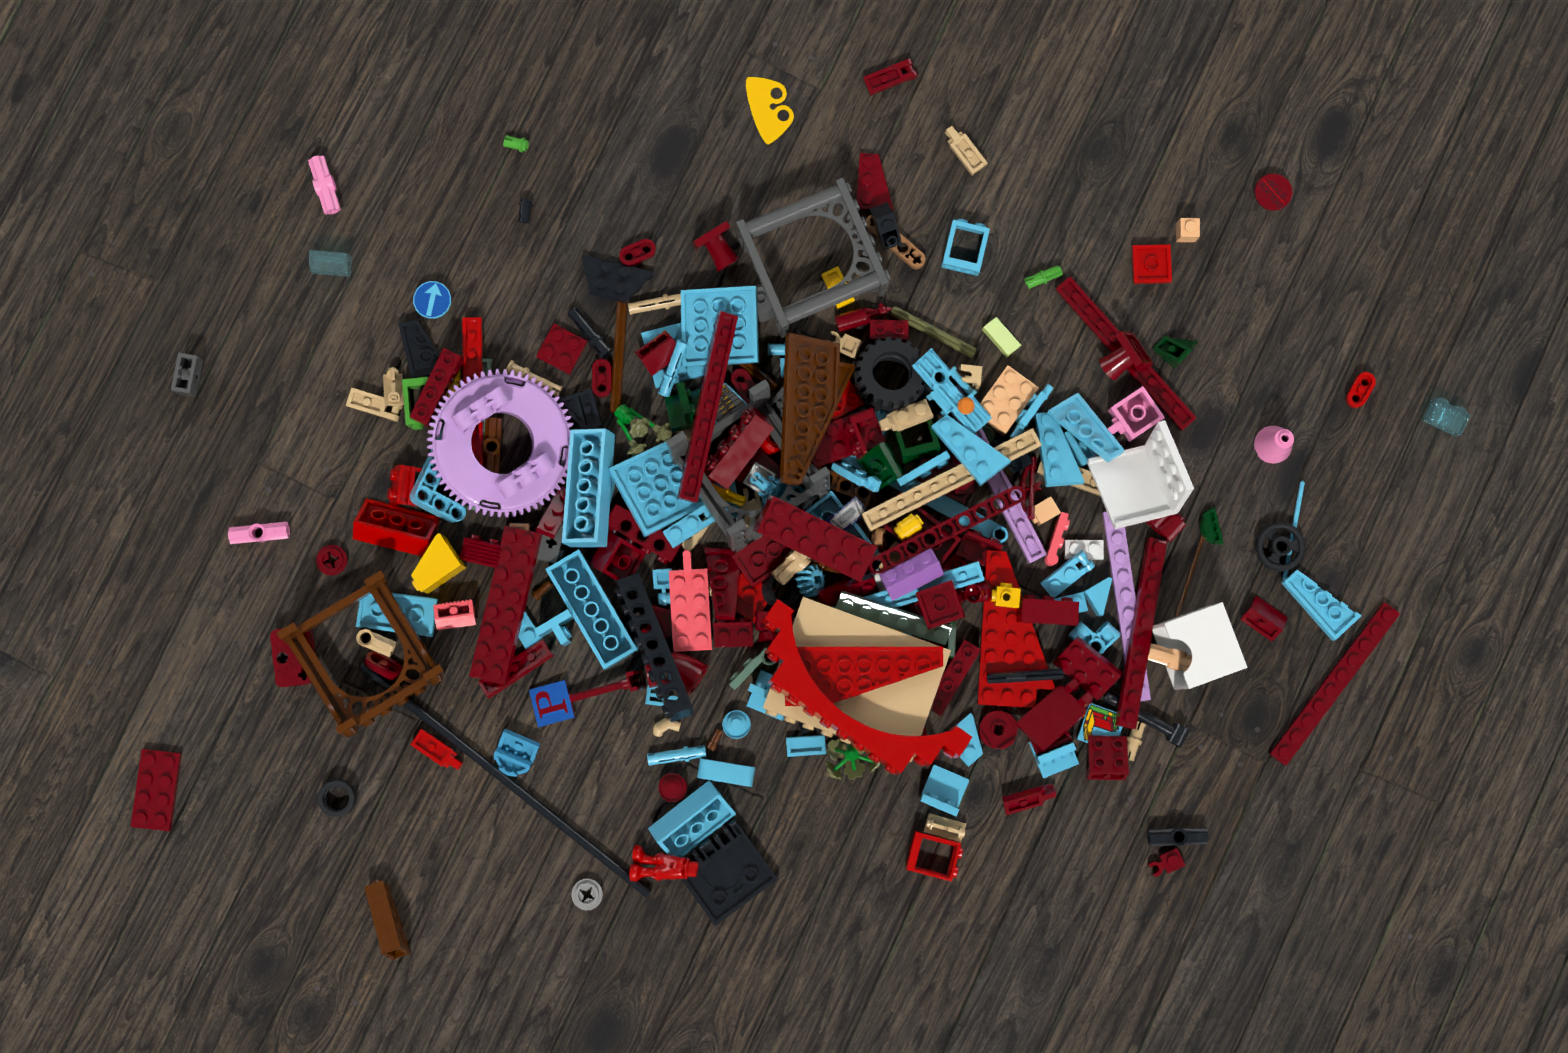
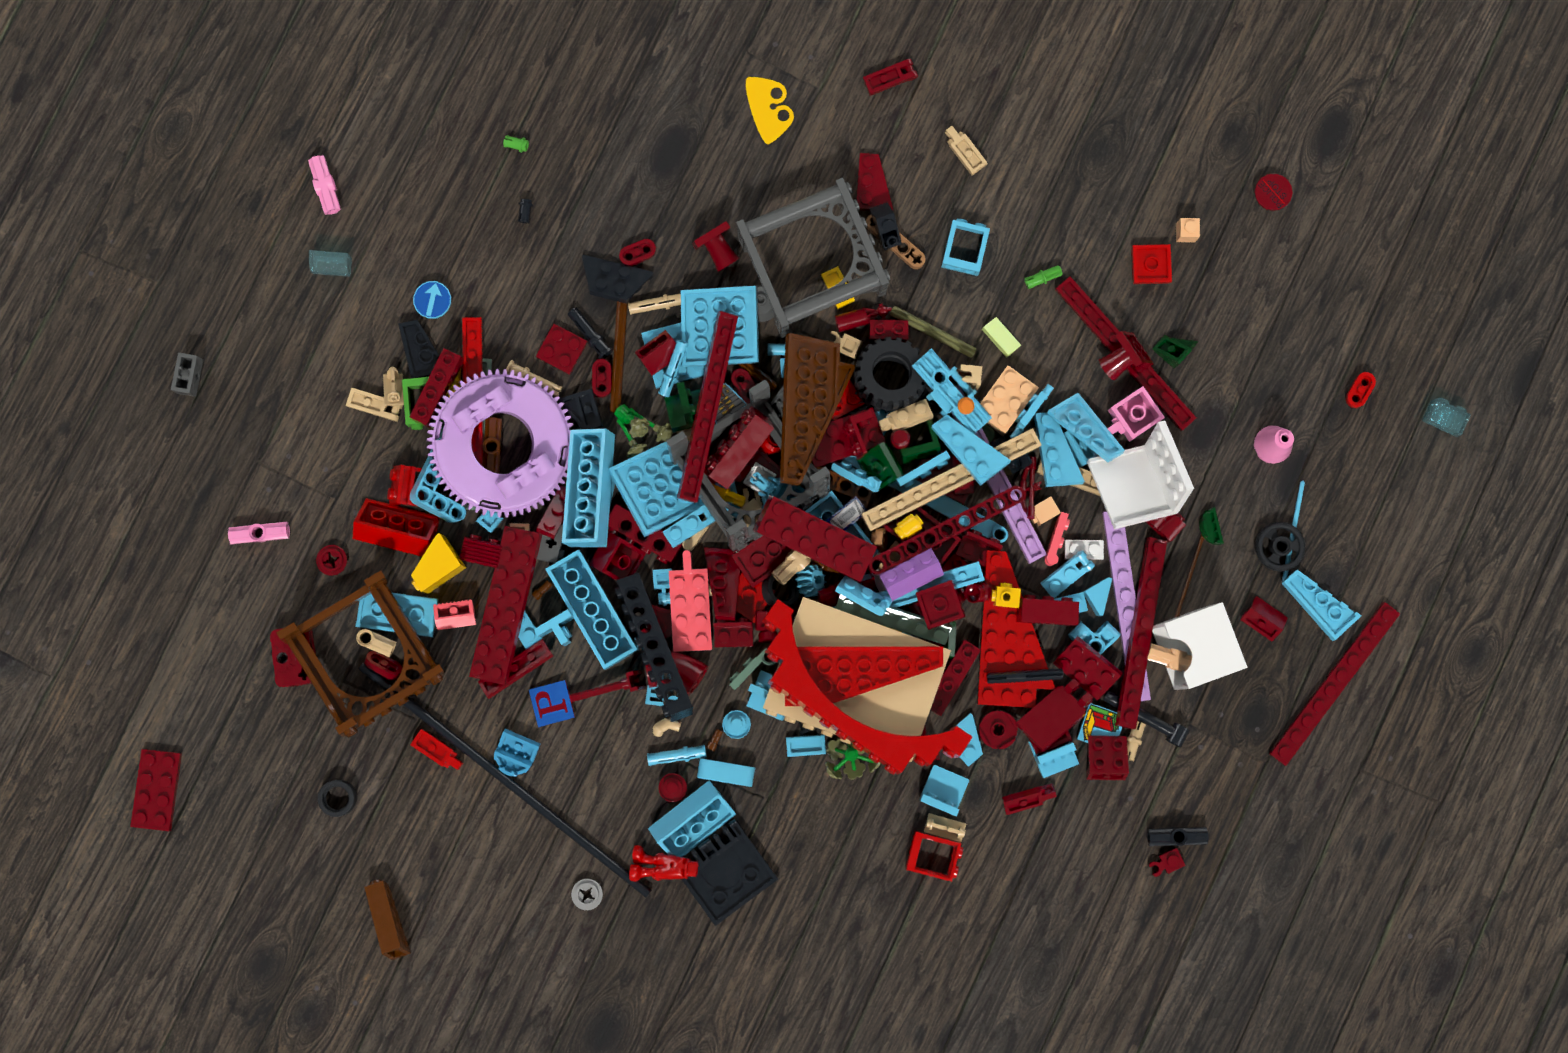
none -> medium azure tile [476,511,504,533]
none -> medium azure plate [835,576,892,616]
none -> dark red piece [891,429,910,449]

